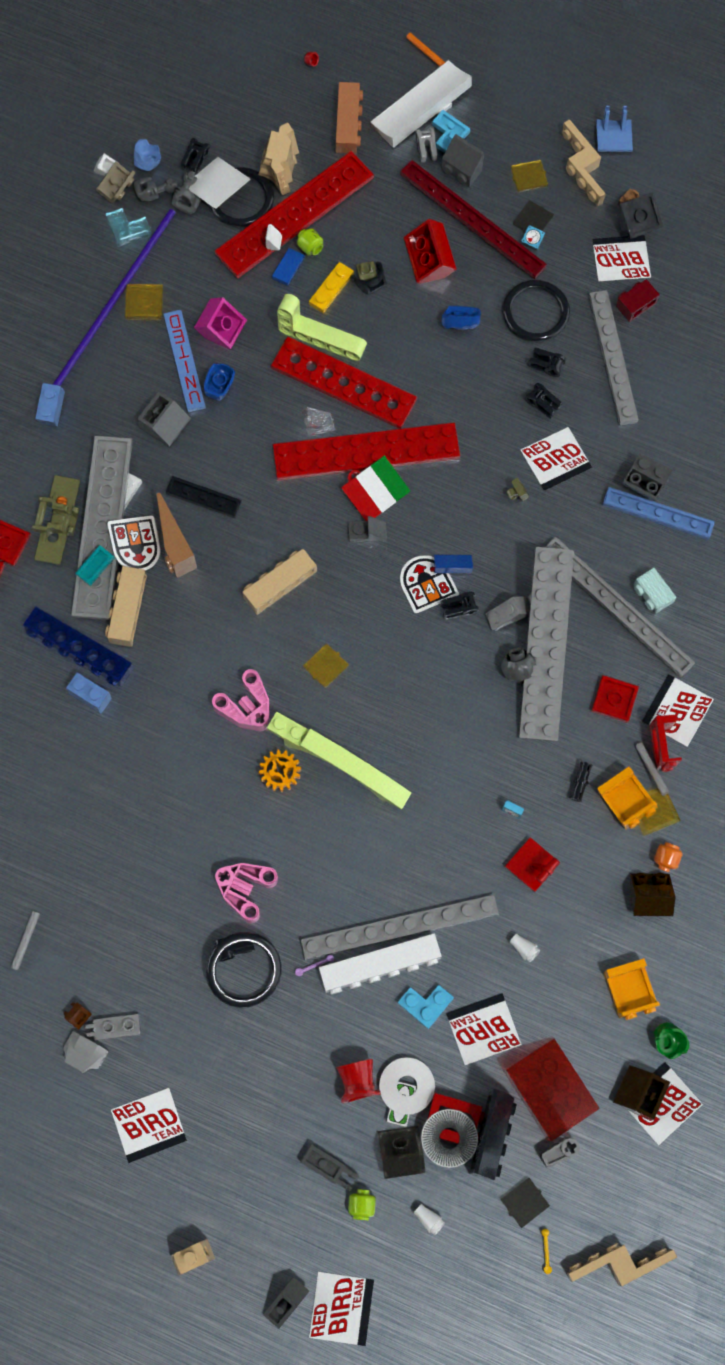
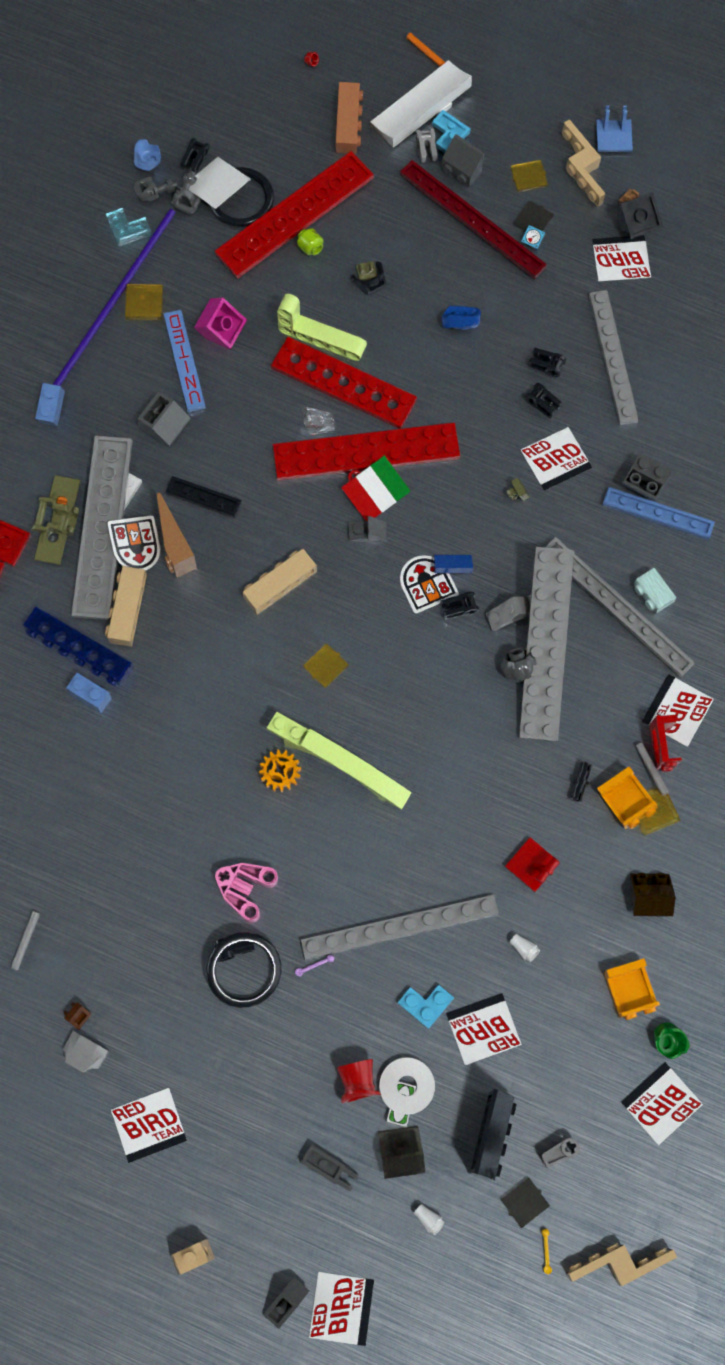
teal tile [75,545,115,586] -> none
light grey hinge [84,1014,141,1041] -> none
white slope [93,154,118,176] -> none
dark tan bracket [96,162,136,204] -> none
blue piece [204,363,235,401] -> none
bright pink connector [212,669,270,731] -> none
tan slope [258,123,299,196] -> none
white slope [266,224,282,251] -> none
blue tile [272,248,305,286] -> none
yellow plate [309,262,354,314] -> none
white brick [319,933,442,995] -> none
lime head [348,1189,376,1221] -> none
red slope [404,219,457,284] -> none
sticker [421,1109,478,1168] -> none
red panel [427,1093,485,1144] -> none
medium azure tile [502,801,524,819] -> none
black wedge [503,280,570,342] -> none
clear red slope [504,1038,600,1142] -> none
red tile [591,675,639,723] -> none
dark brown slope [613,1065,670,1121] -> none
dark red brick [616,279,660,322] -> none
orange head [654,842,683,872] -> none

